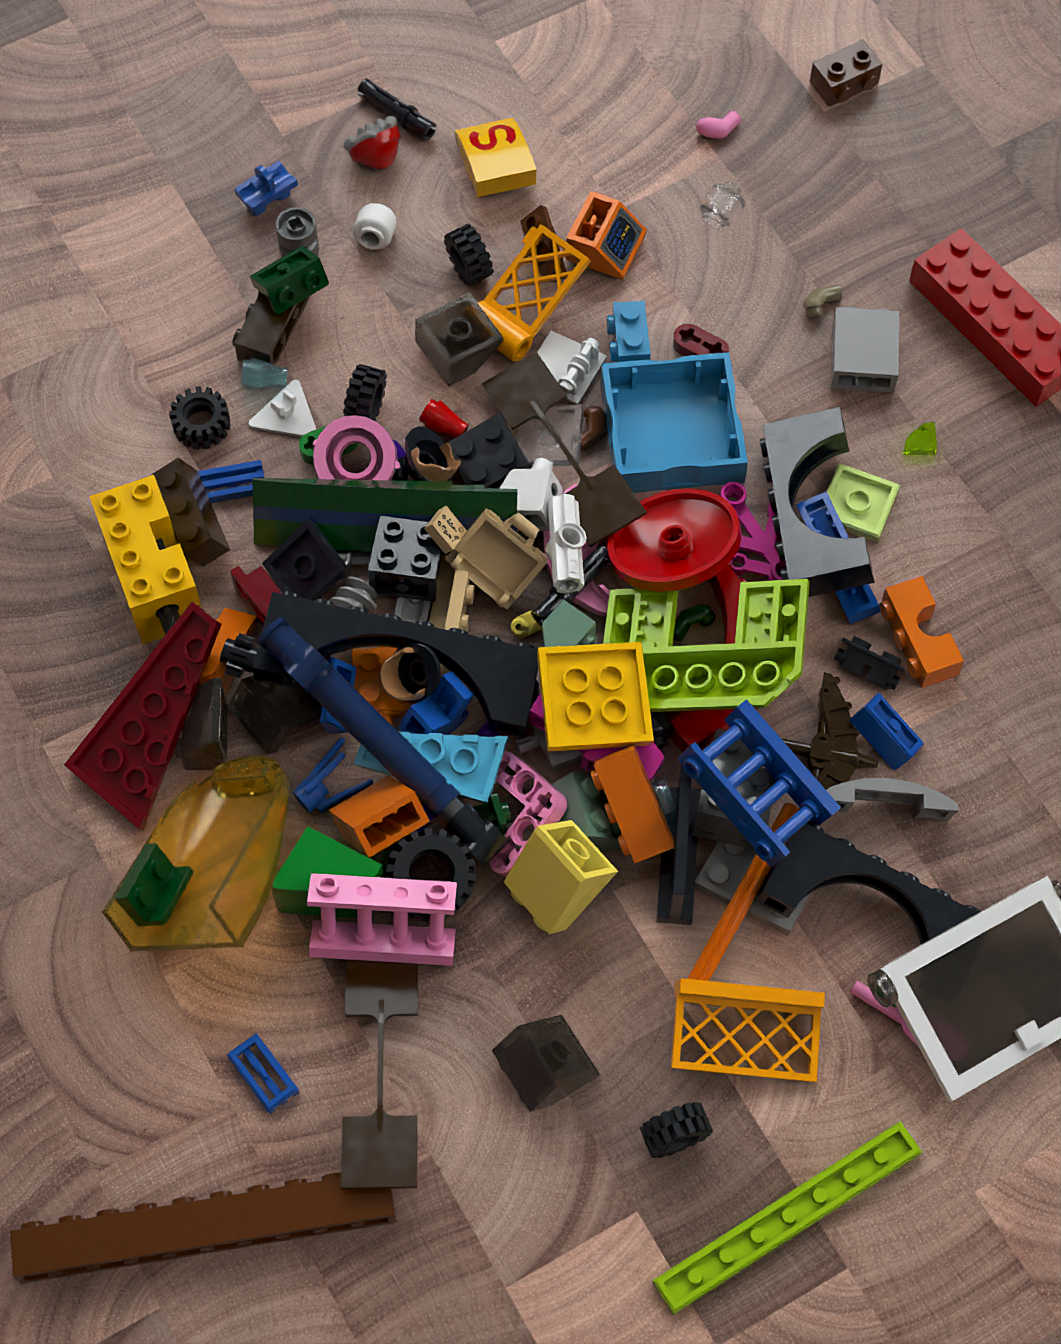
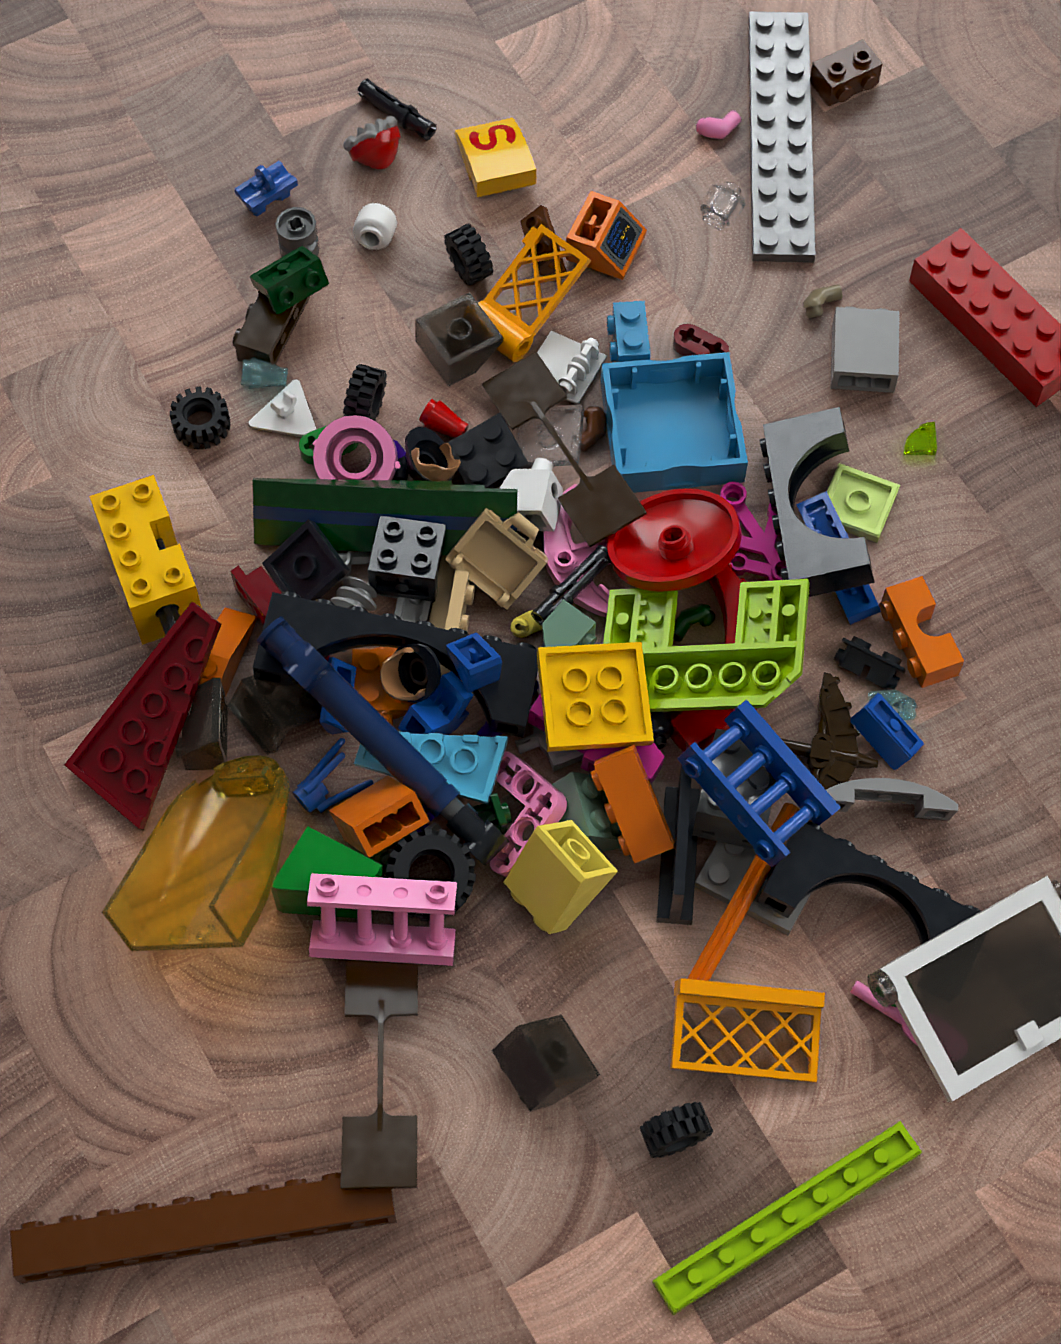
dark green bracket [115,843,194,927] -> none
dark brown brick [151,458,230,567] -> none
blue tile [198,460,264,503] -> none
black gear [219,633,258,679] -> none
blue tile [227,1033,300,1115] -> none
tan tile [424,506,467,554] -> none
white piece [545,493,587,594] -> none
clear light blue tile [651,779,676,816] -> none
none -> blue slope [446,632,502,693]
none -> plate [748,11,815,263]
none -> clear light blue arm [868,690,918,720]

